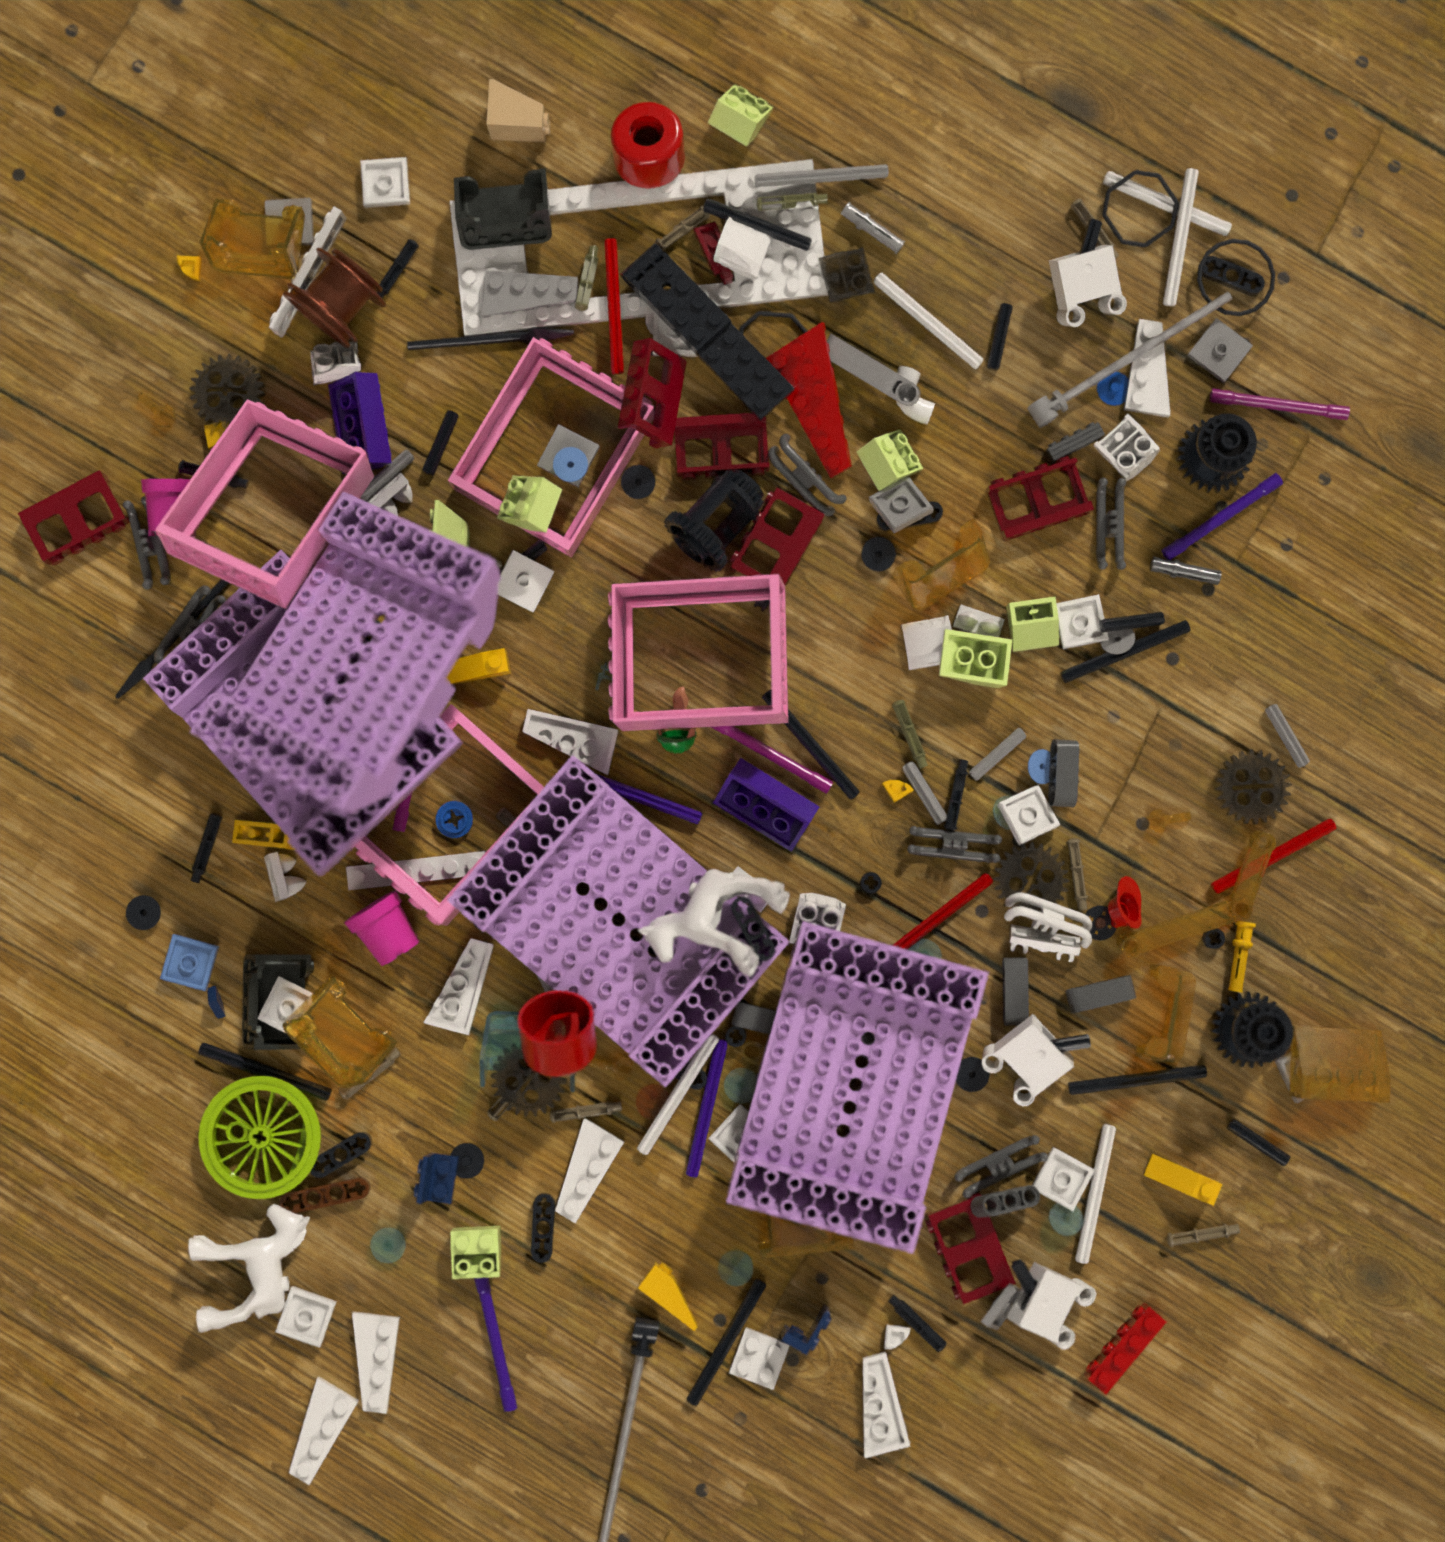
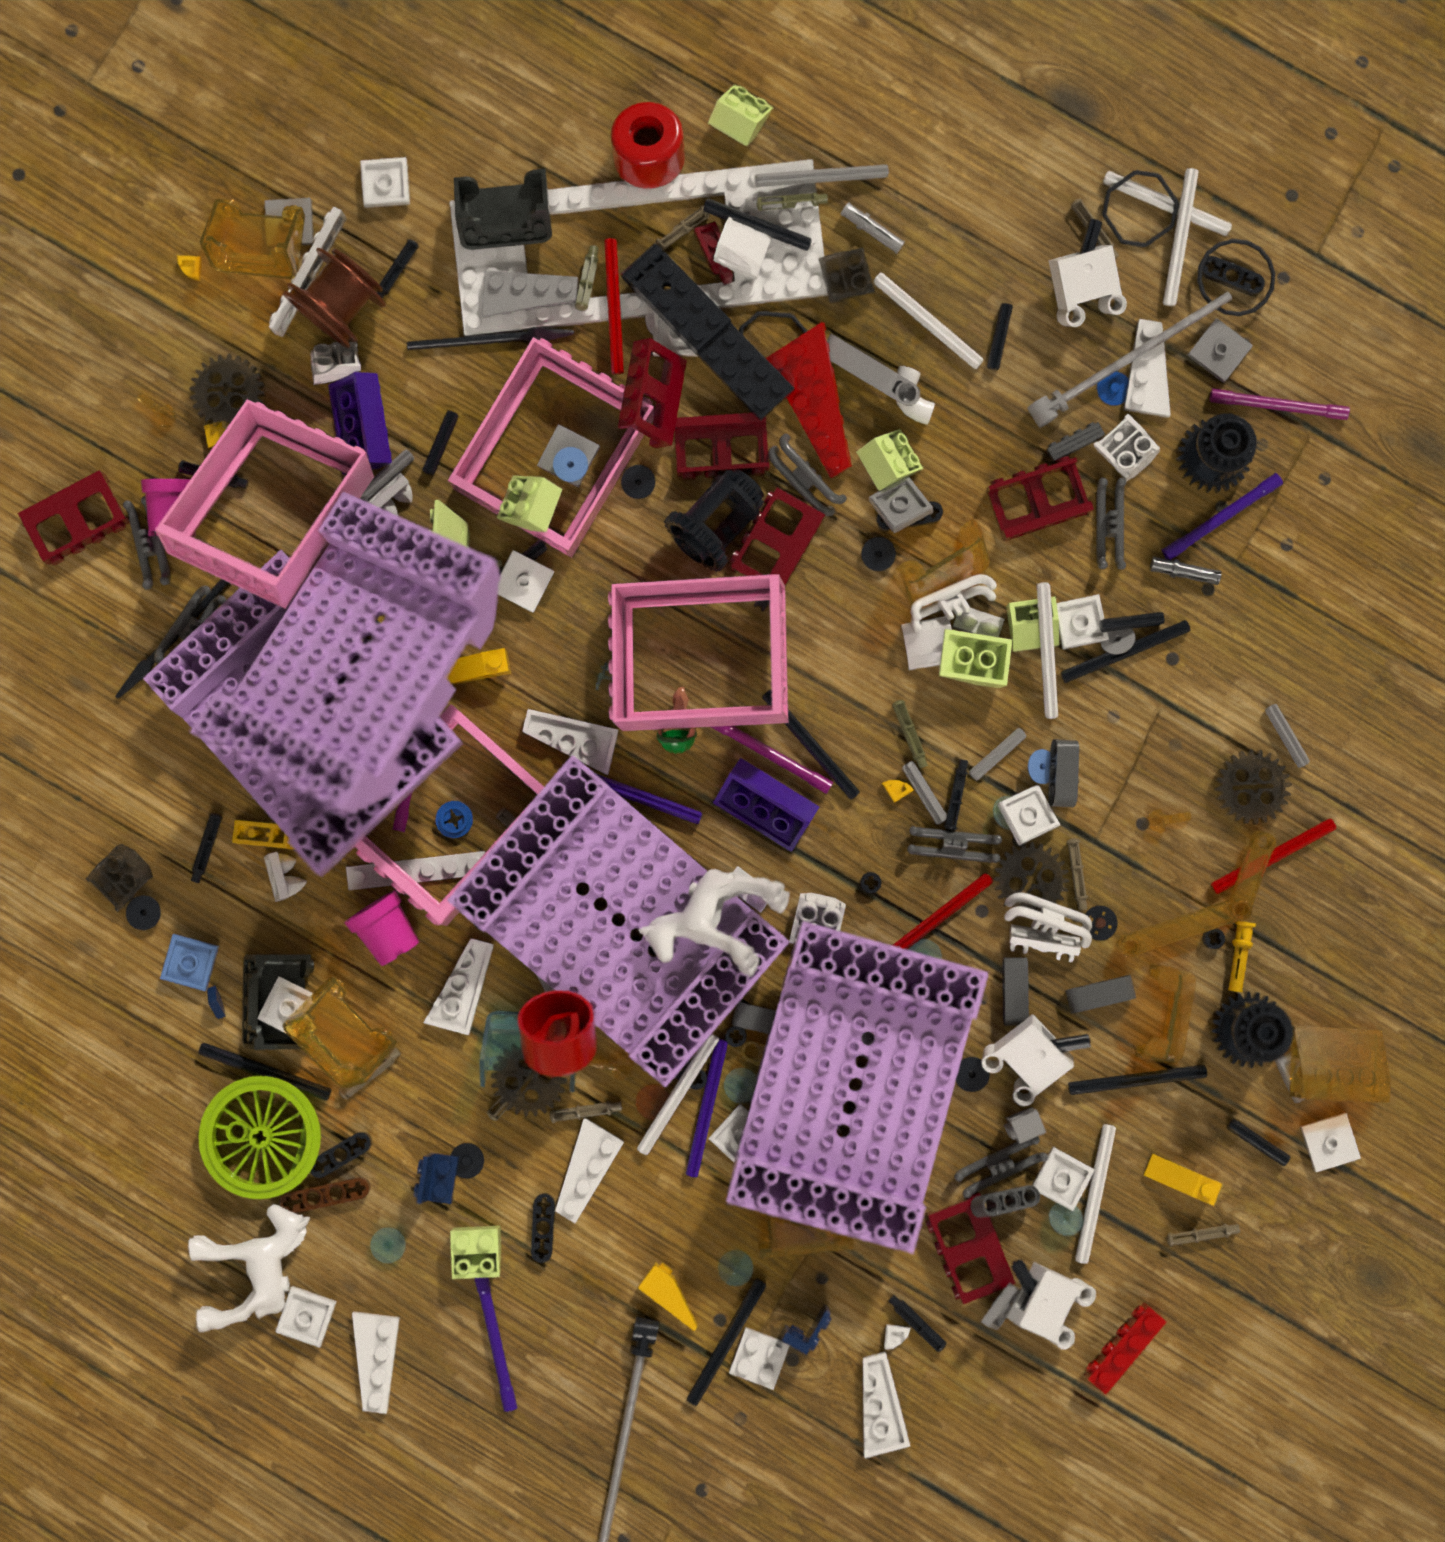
white wing [289,1376,359,1485] -> none
tan slope [487,79,551,142] -> none
black beam [731,897,775,961] -> none
red piece [1108,876,1142,929] -> none
none -> clear smoke slope [86,844,153,912]
none -> white piece [910,574,997,632]
none -> light grey brick [1004,1107,1046,1143]
none -> white axle [1037,582,1058,719]
none -> white plate [1300,1113,1361,1172]

